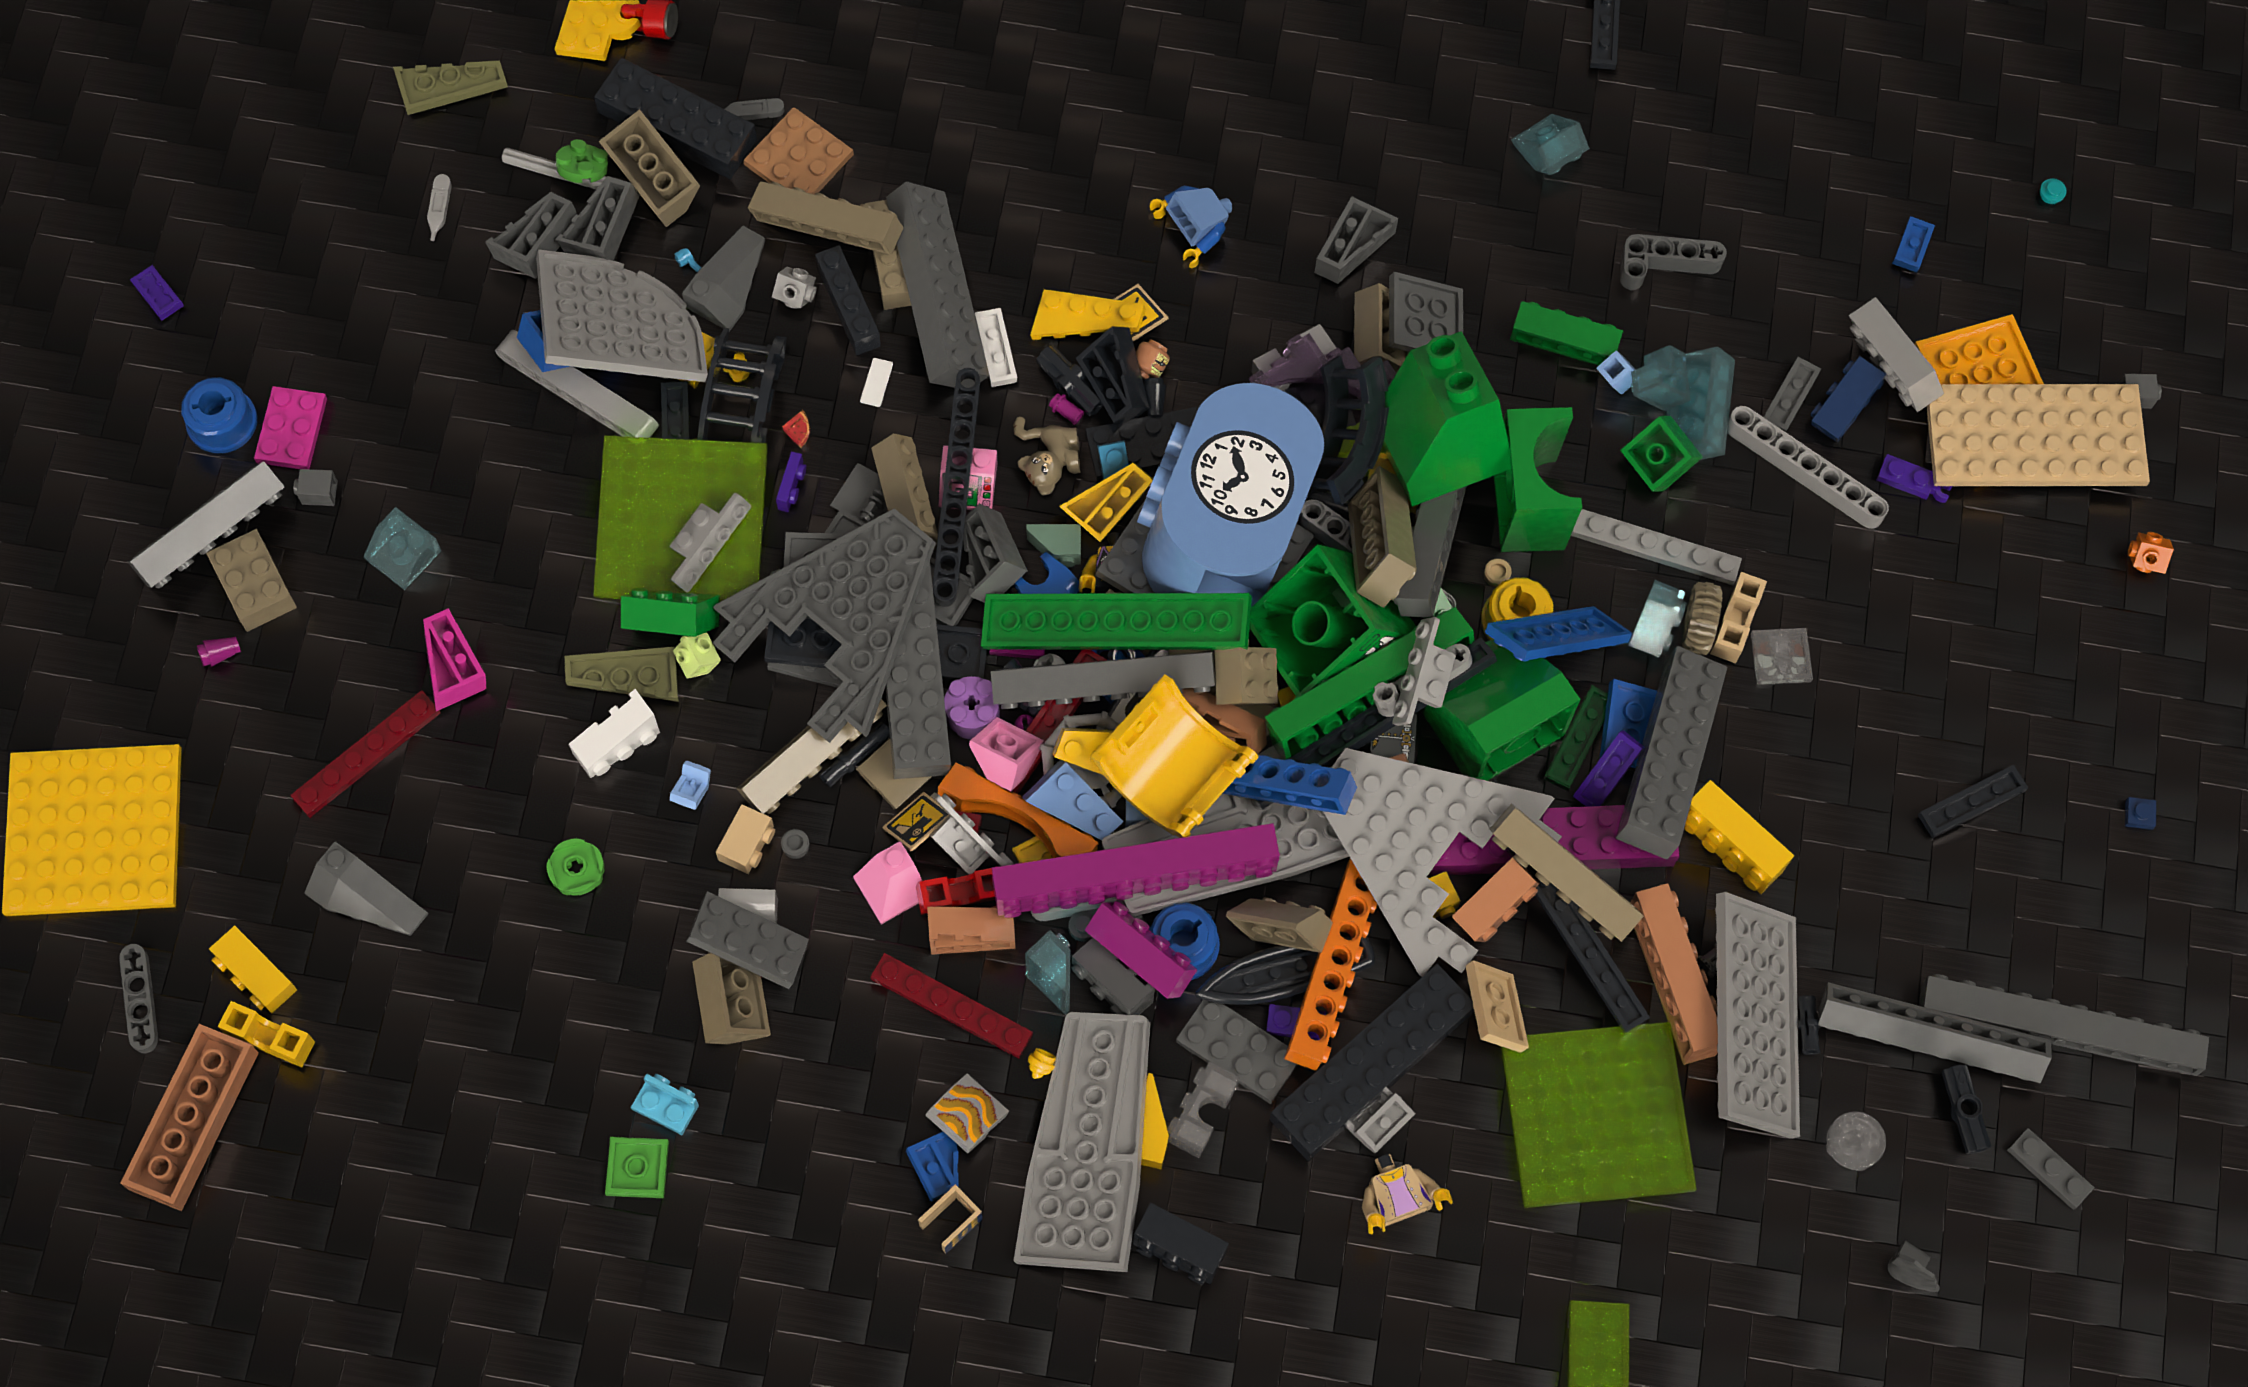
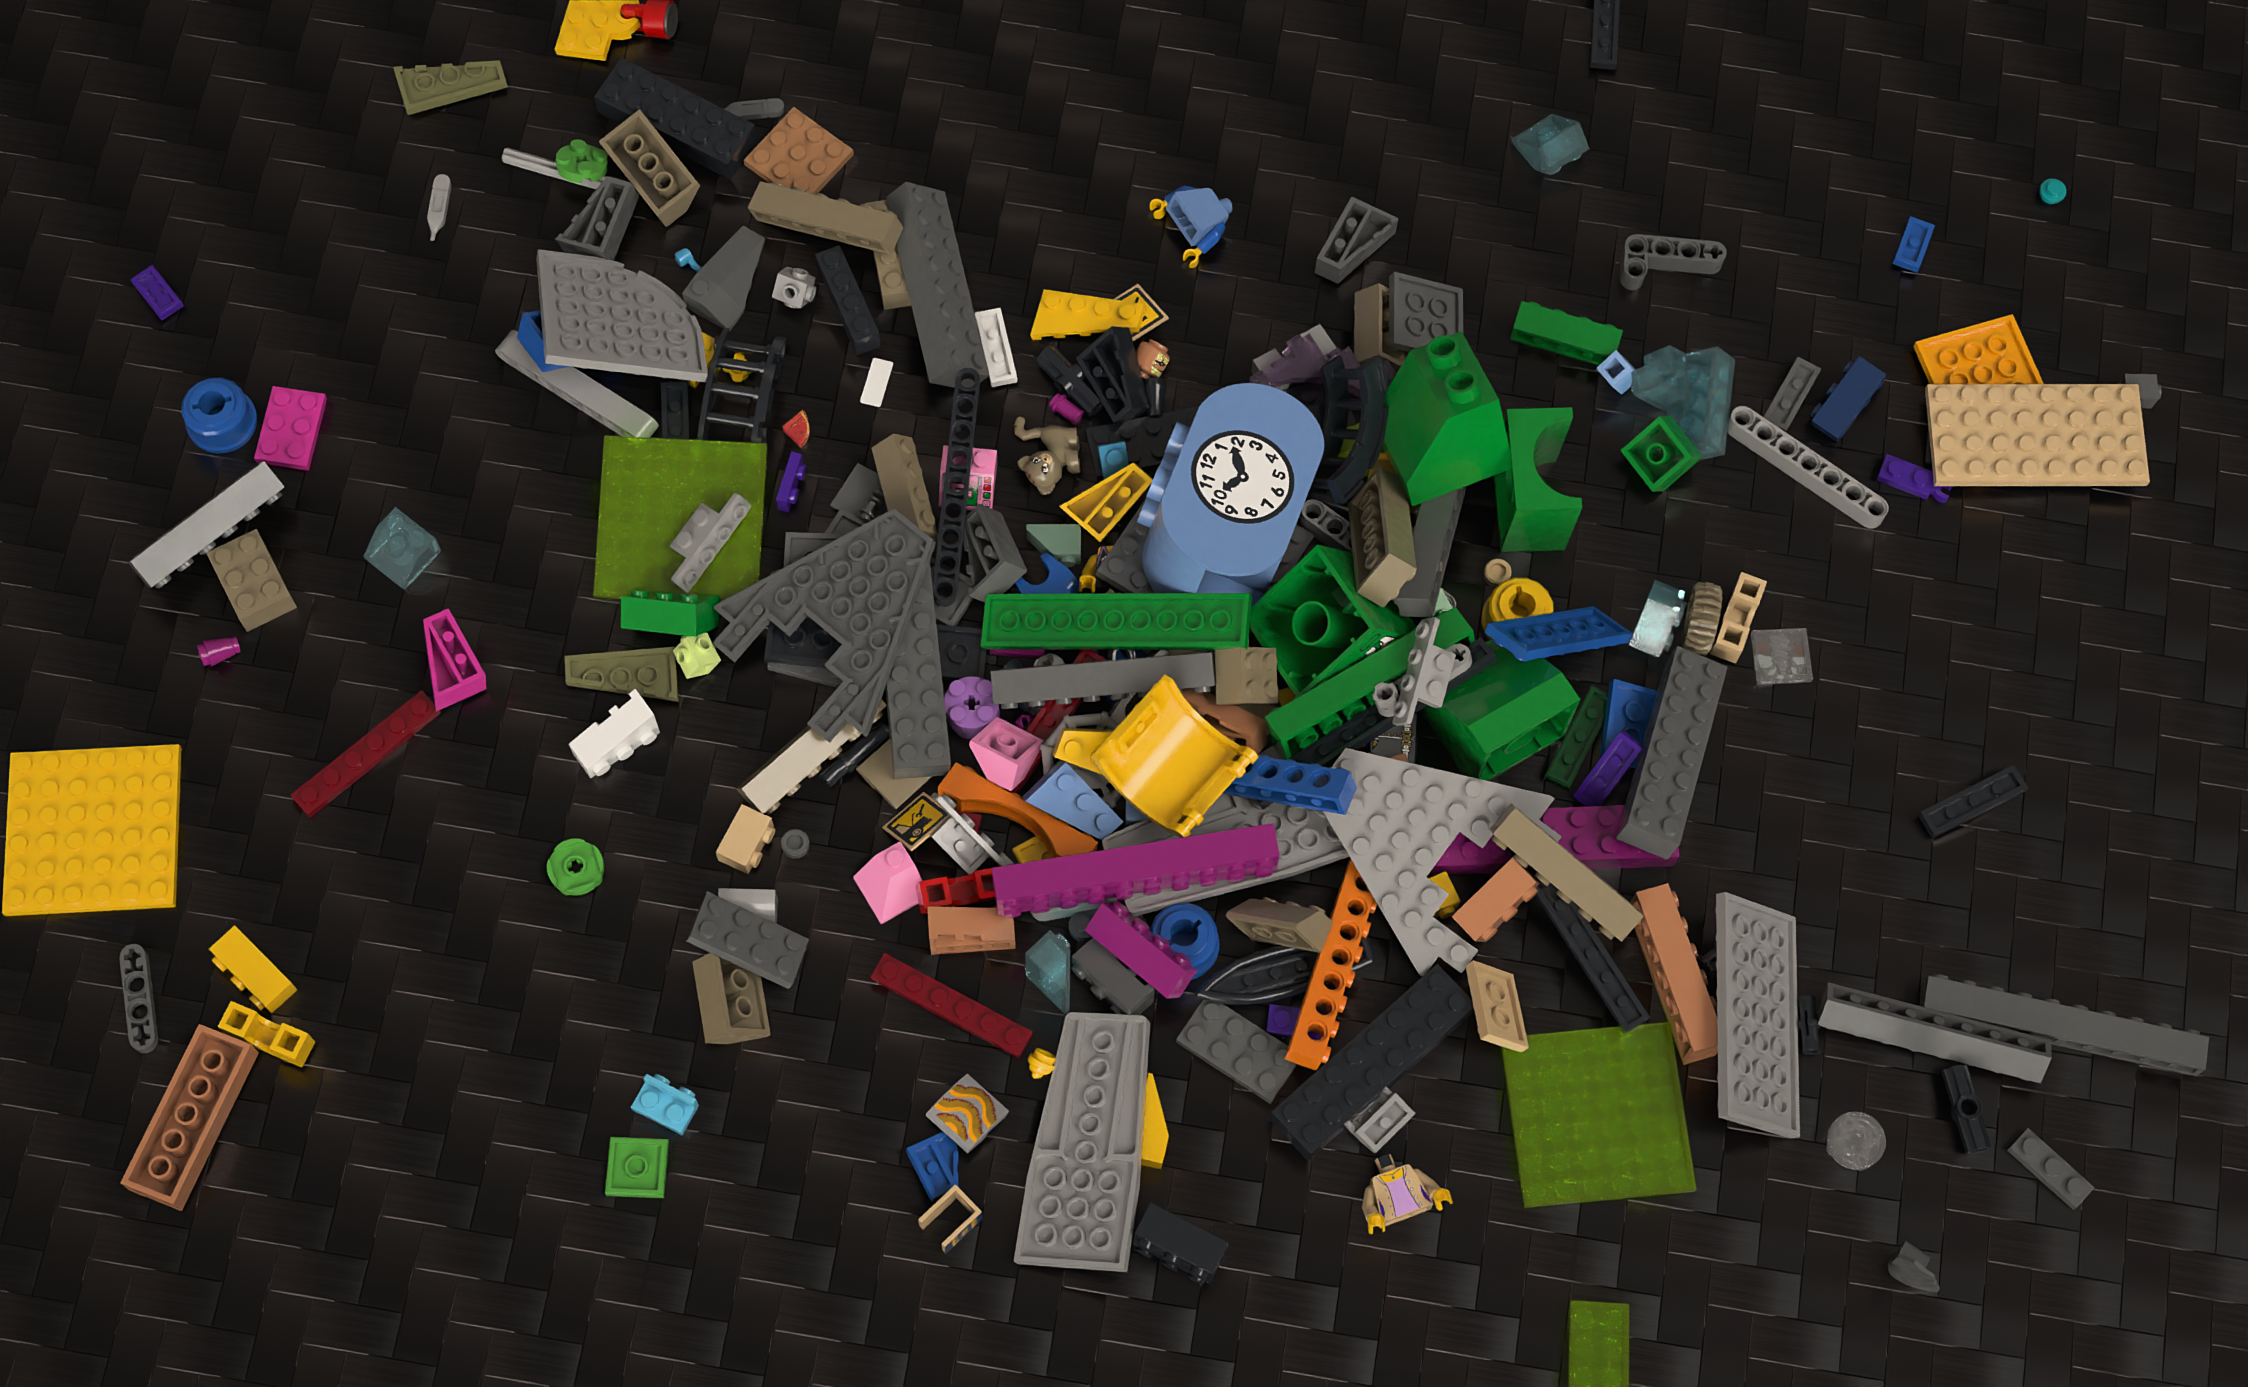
dark grey brick [294,469,338,506] -> none
dark grey wedge [305,842,428,936] -> none
dark grey wedge [485,192,578,279] -> none
light blue bracket [670,761,711,810] -> none
clear arch [1167,1062,1240,1158] -> none
light grey plate [1571,509,1742,586] -> none
yellow brick [1684,780,1794,894] -> none
light grey brick [1849,297,1944,412] -> none
dark blue plate [2125,797,2156,830] -> none
orange brick [2128,532,2174,574] -> none

